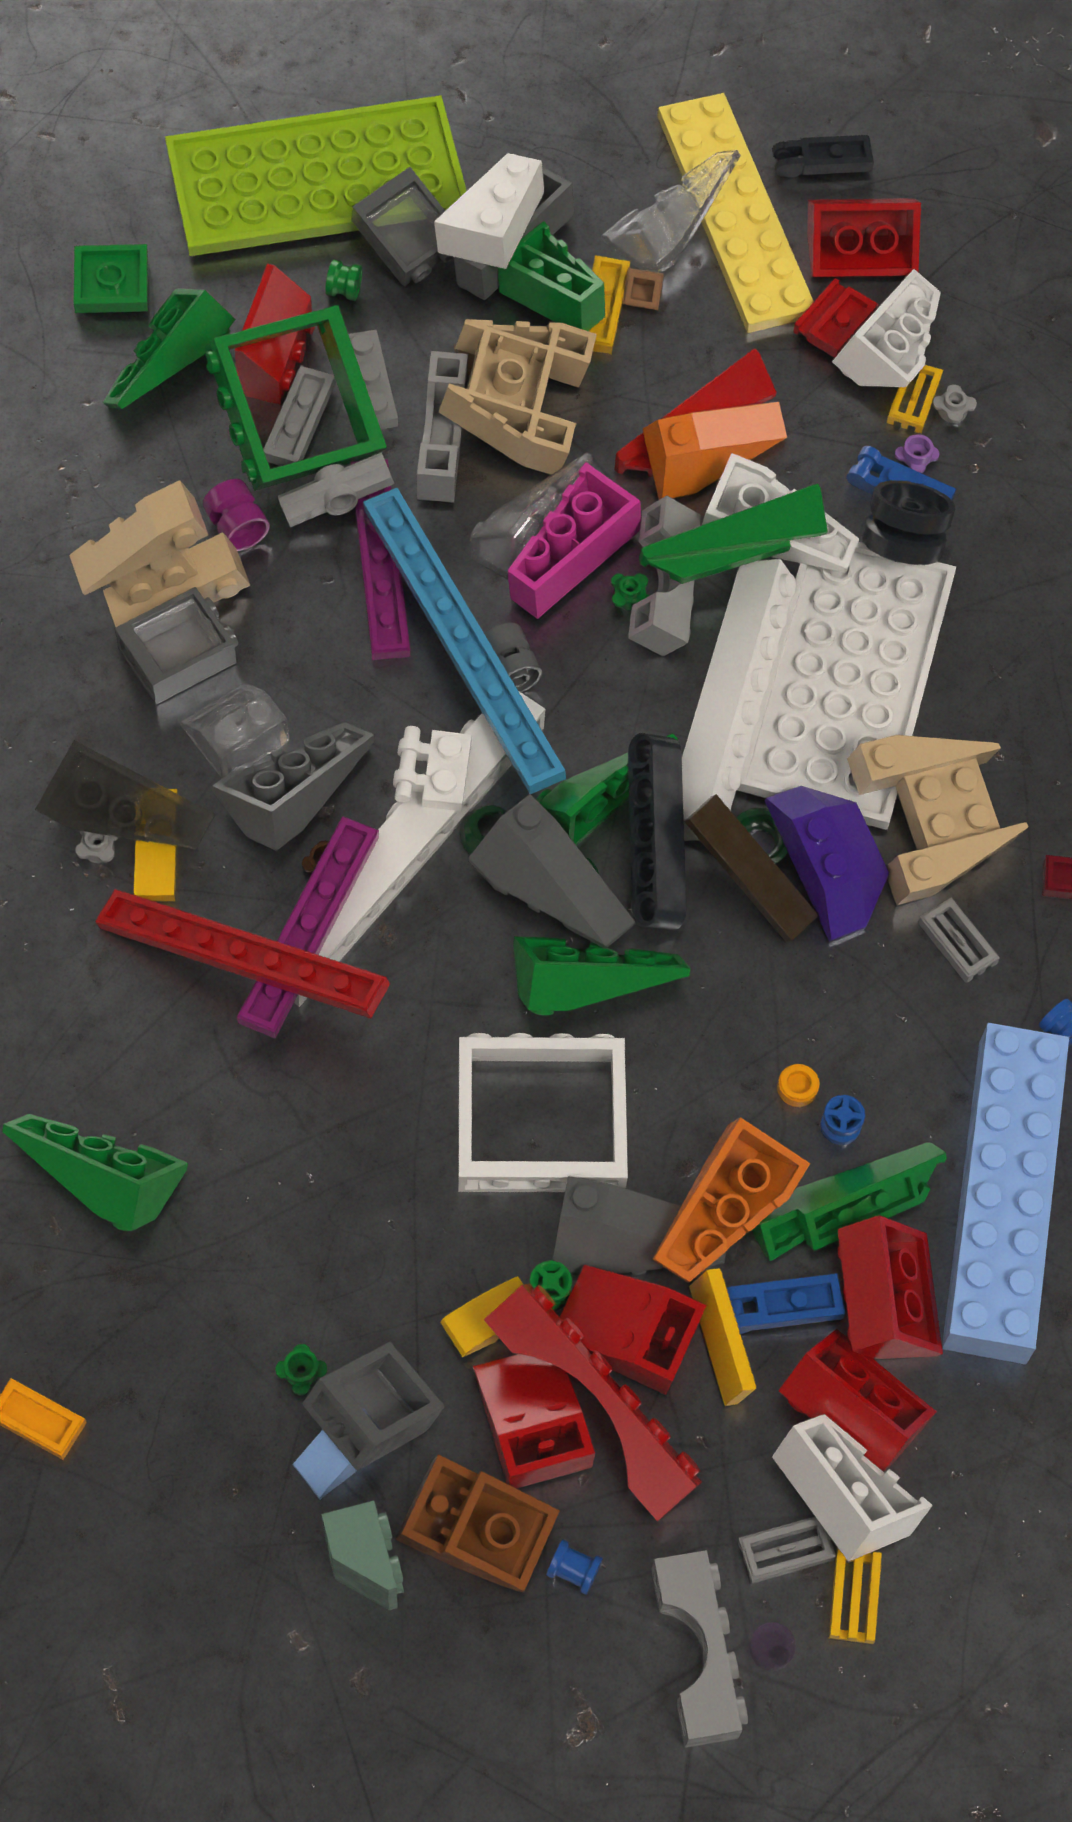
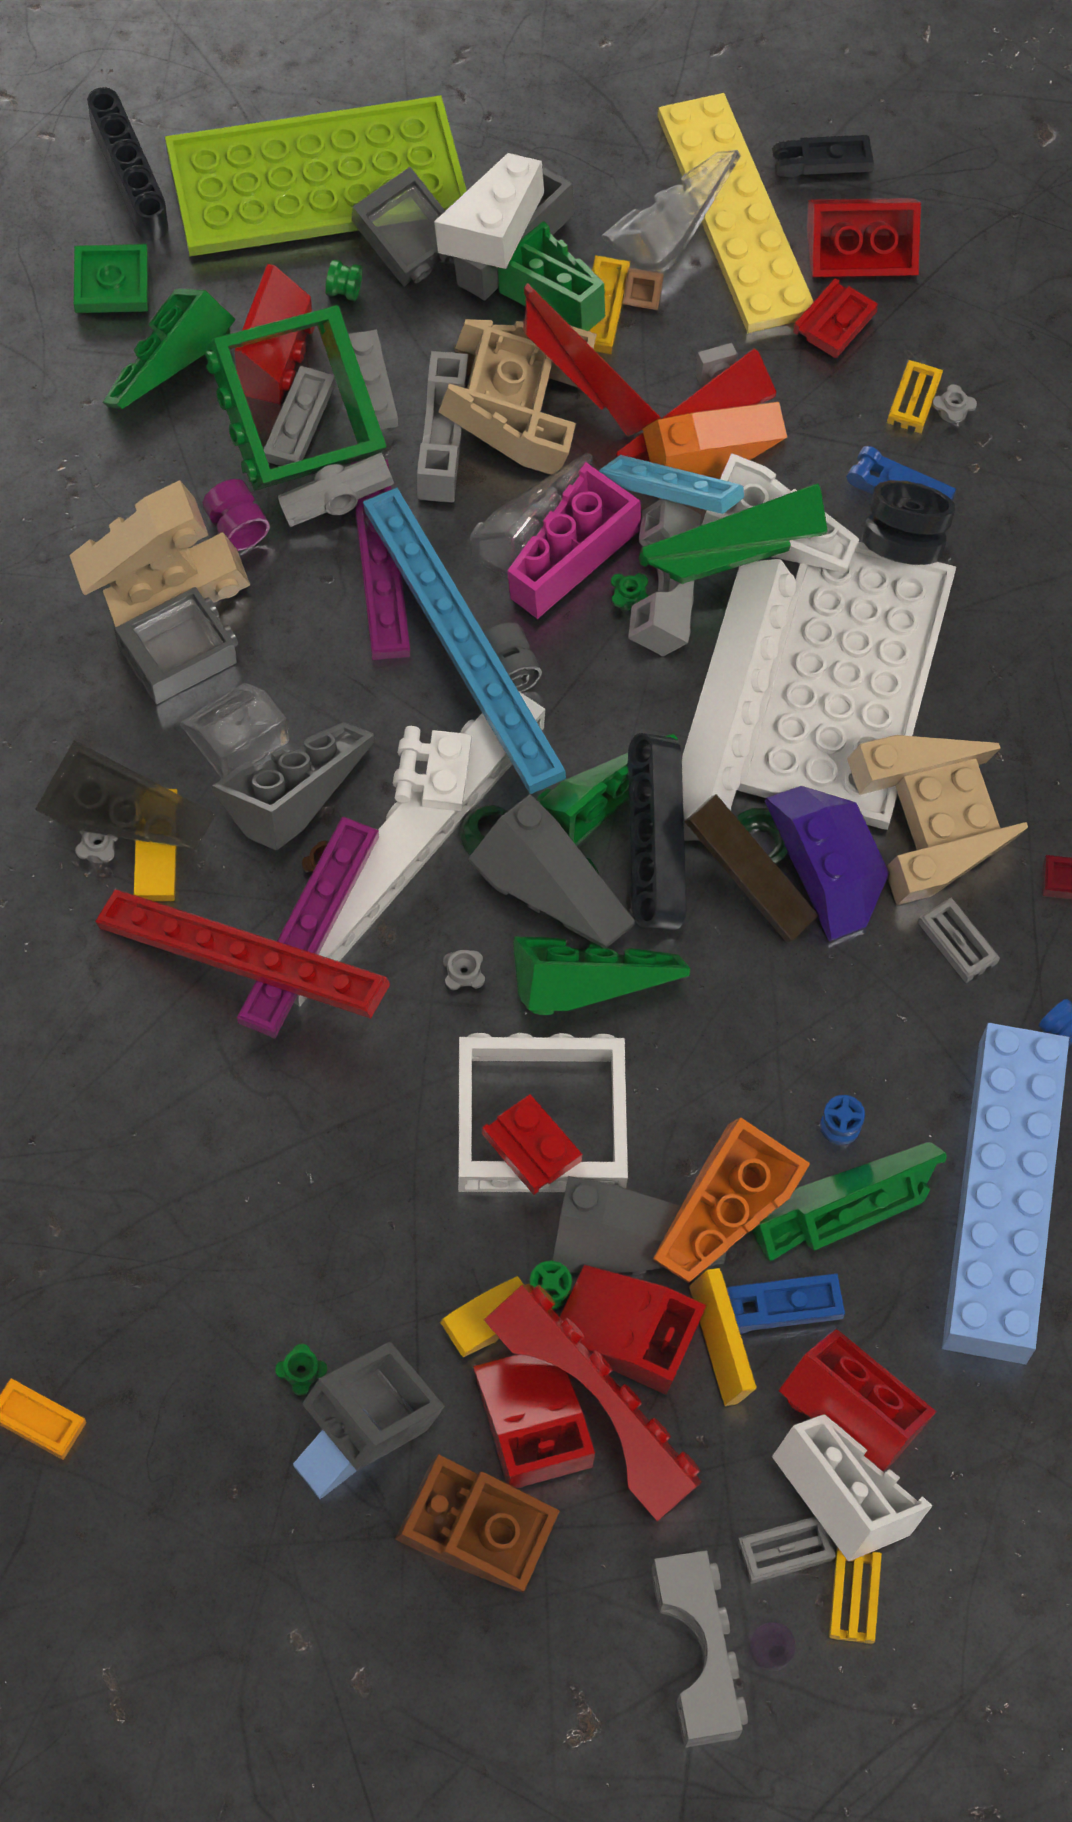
green wedge [2,1114,188,1231] -> none
sand green slope [321,1500,404,1610] -> none
blue bush [546,1539,603,1595] -> none
light orange tile [777,1064,820,1107] -> none
white wedge [832,269,941,387] -> none
red slope [838,1215,943,1359] -> none
medium lavender plate [895,434,939,473] -> none
none -> black beam [87,87,168,240]
none -> light grey plate [443,950,485,990]
none -> red plate [482,1094,583,1195]
none -> red wedge [523,283,662,437]
none -> medium azure tile [599,455,744,514]
none -> light grey plate [695,343,737,386]

